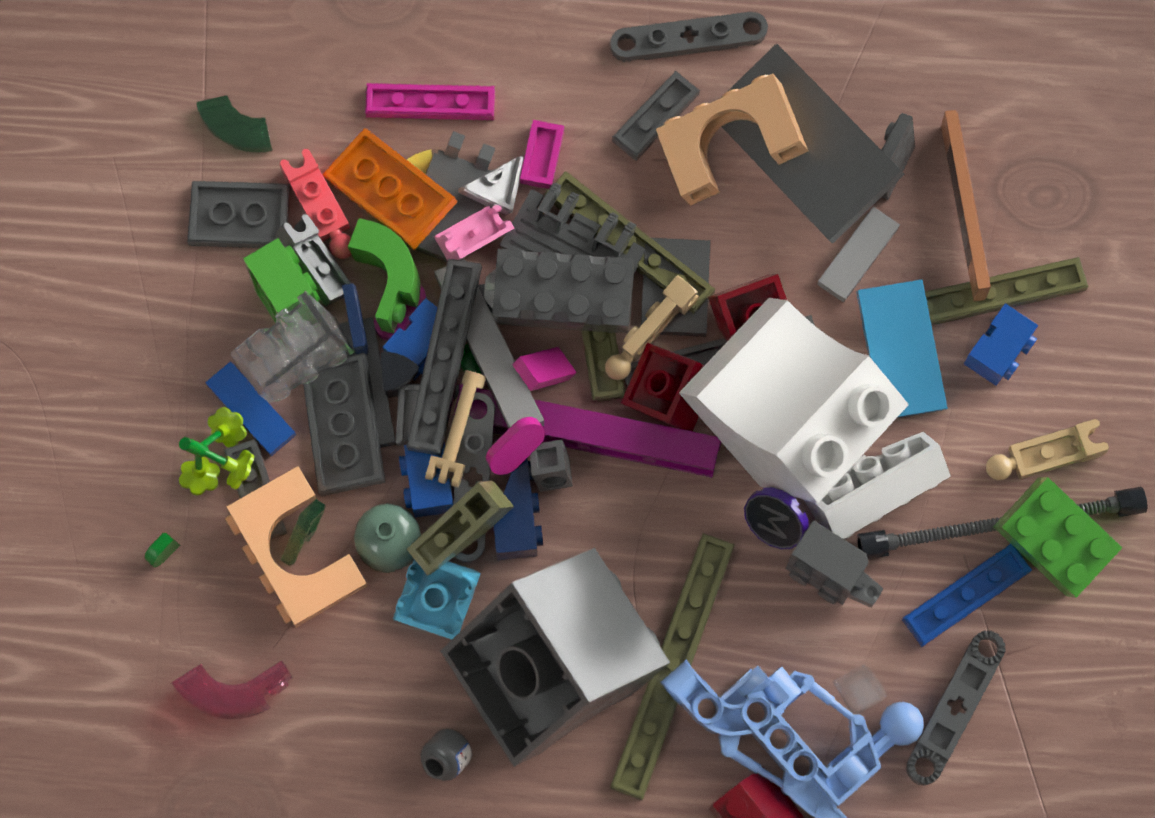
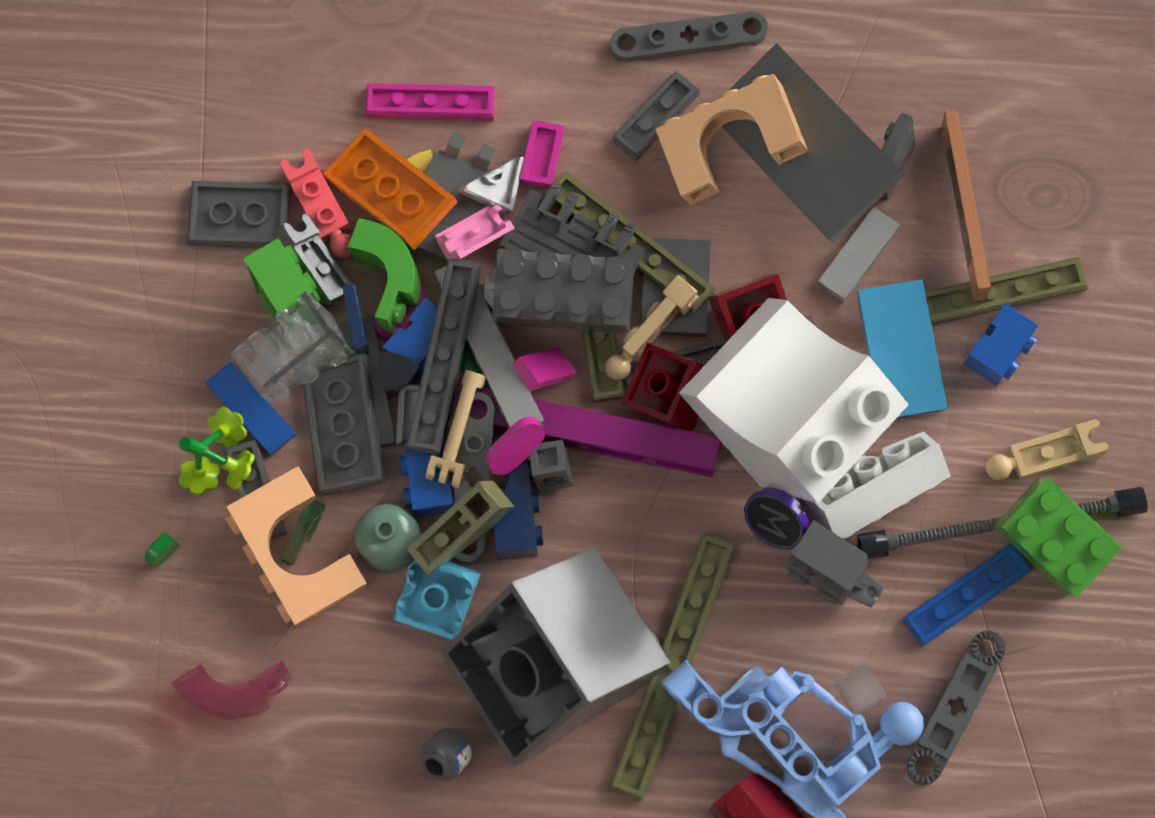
clear green tile [196,95,273,153] -> none

